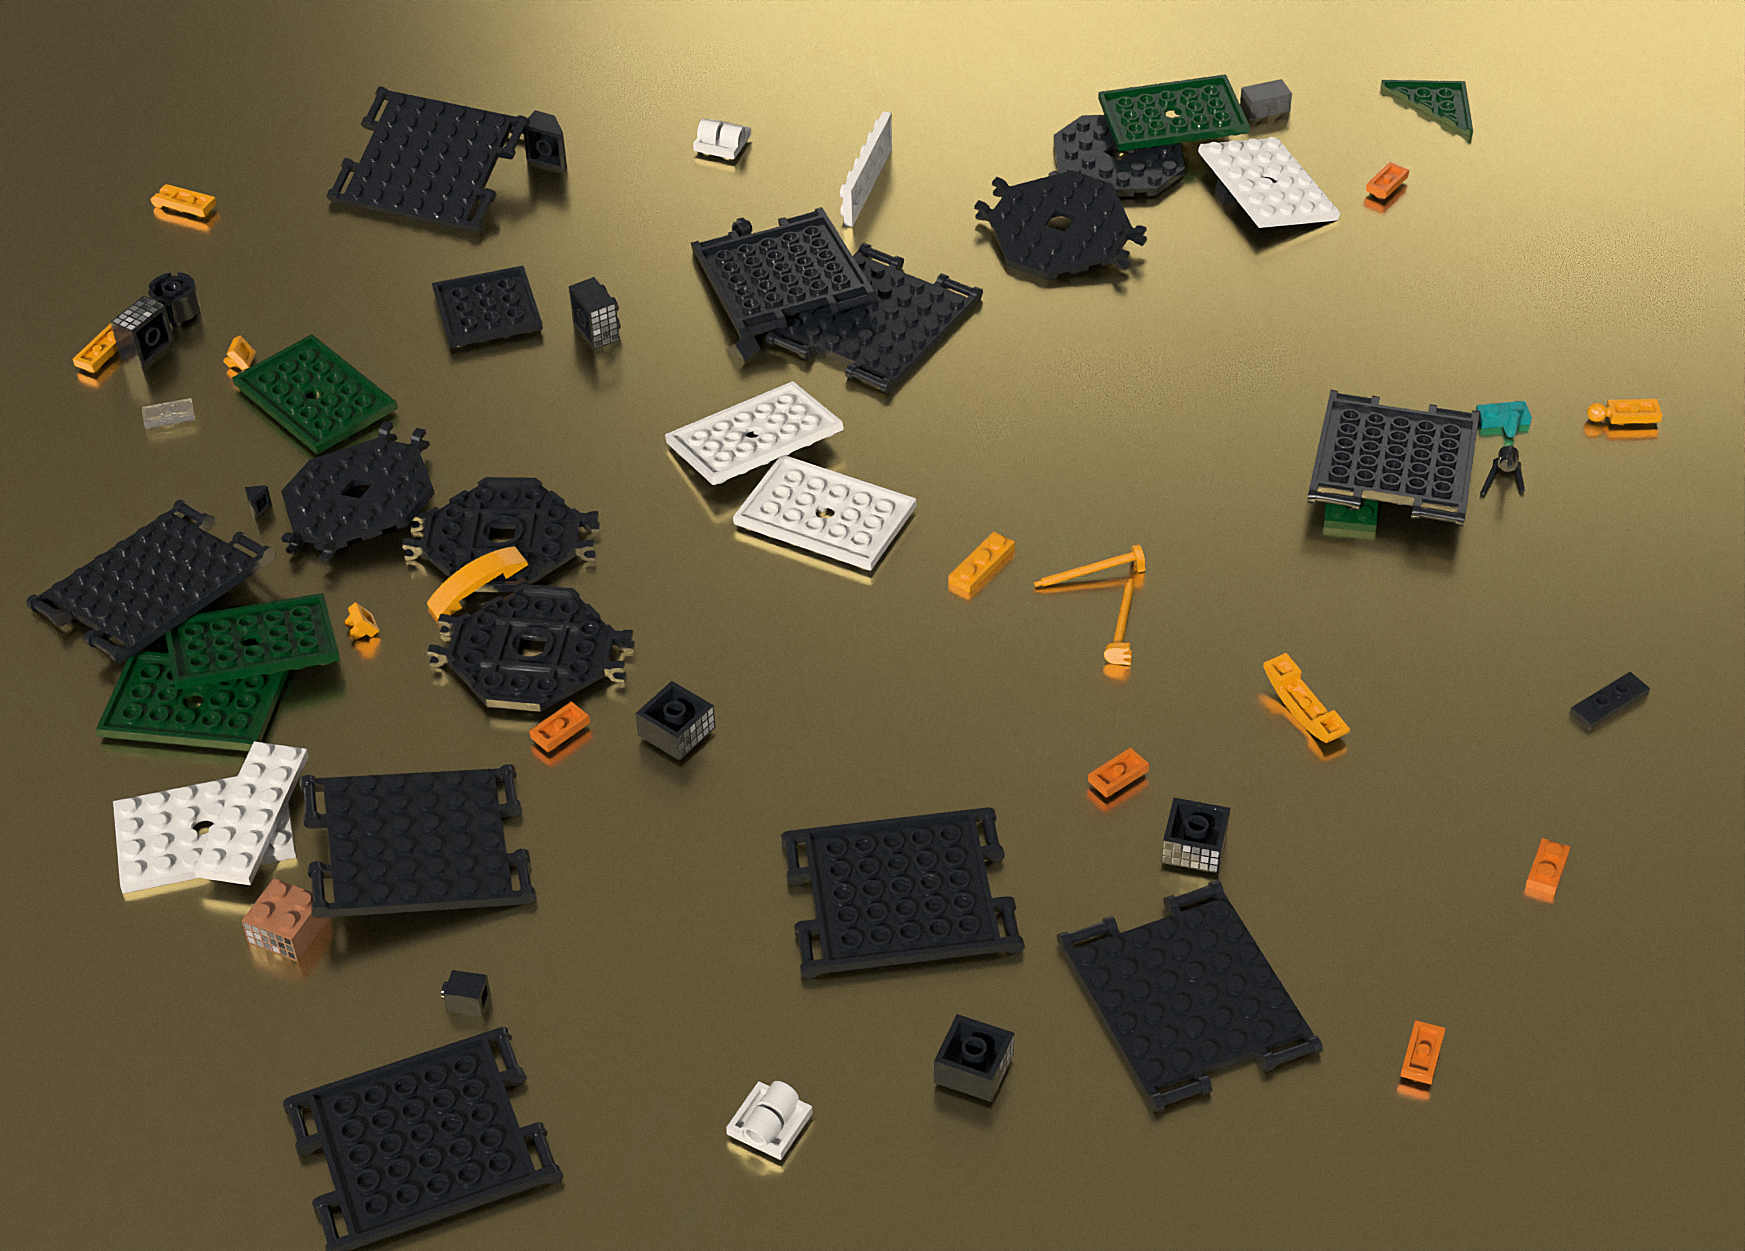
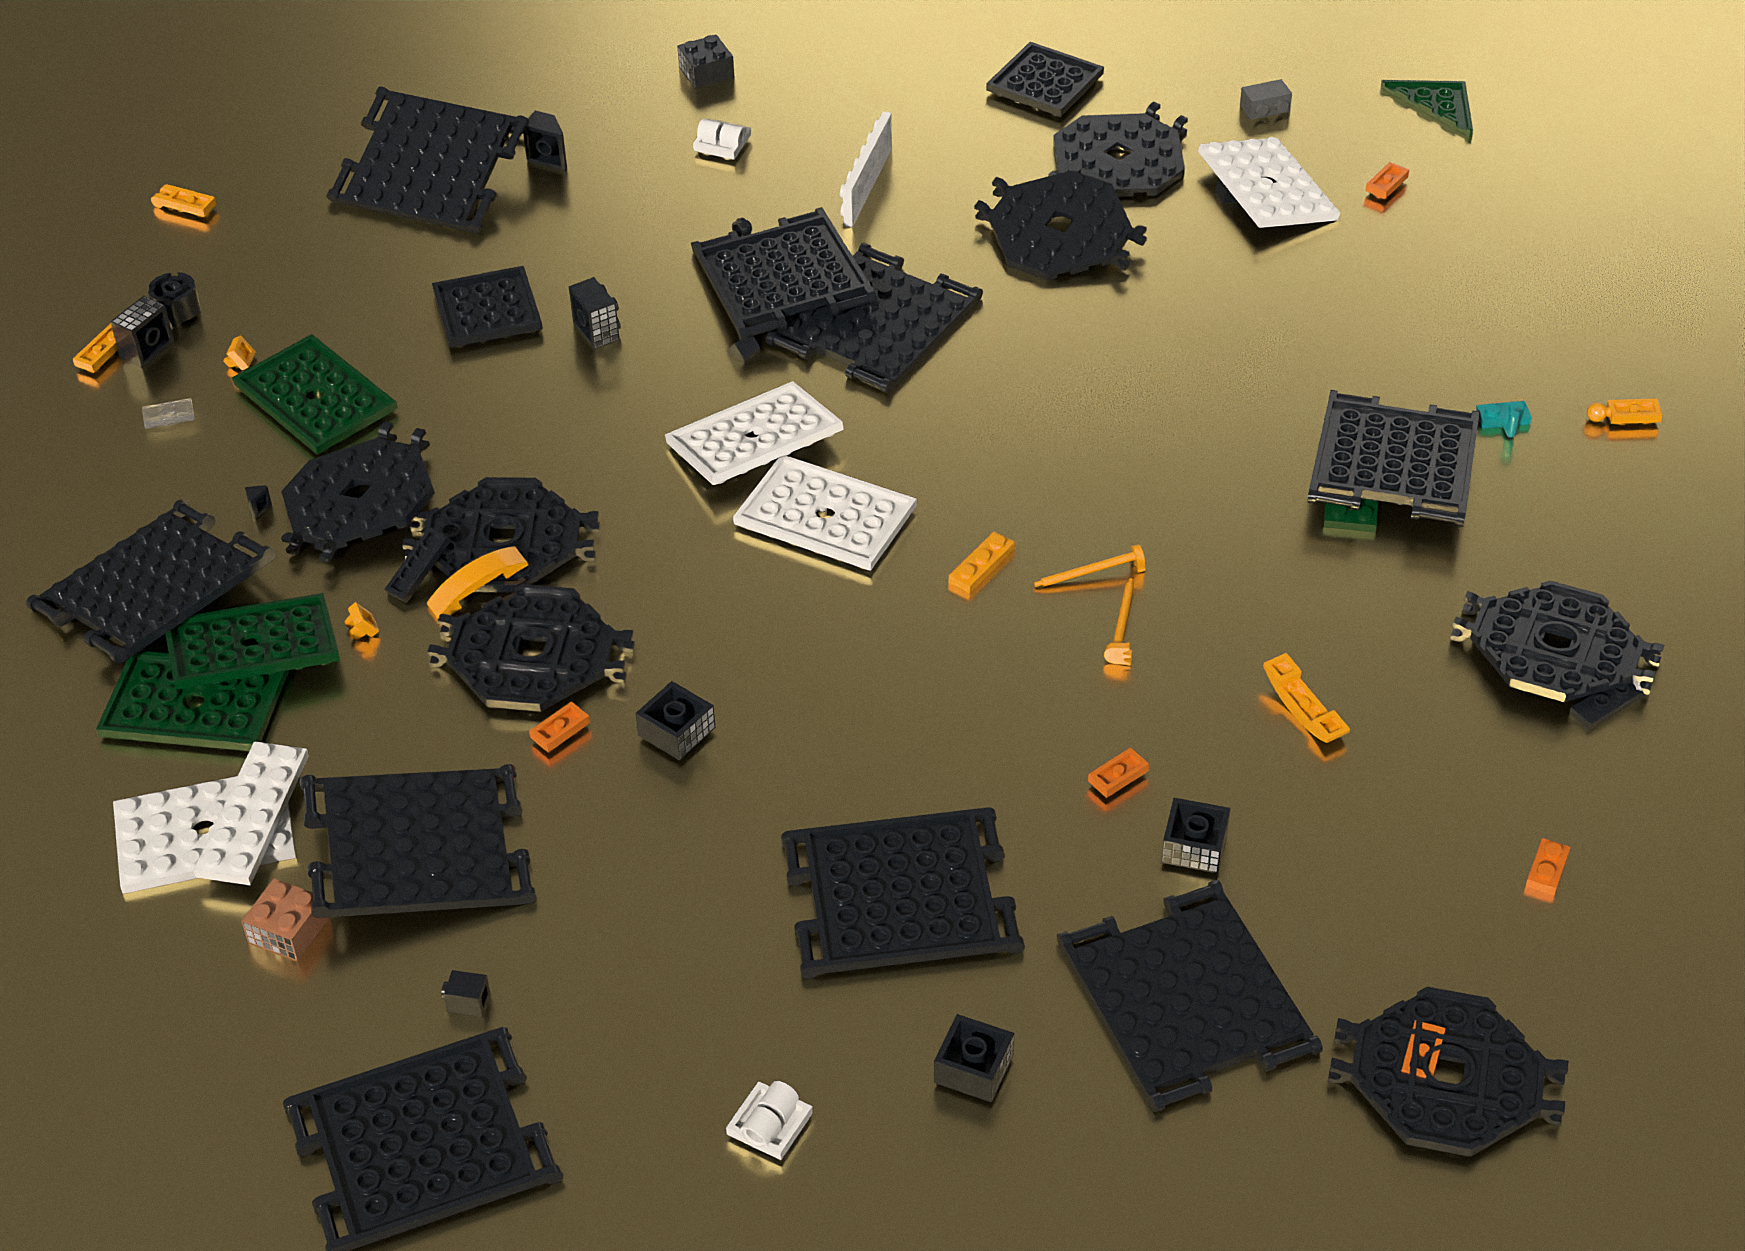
dark green plate [1098,74,1250,151] -> none
black plant [1481,445,1525,495] -> none
none -> black plate [384,526,451,604]
none -> black brick [677,34,735,89]
none -> black plate [986,41,1104,117]
none -> black plate [1328,987,1569,1157]
none -> black plate [1450,581,1665,702]

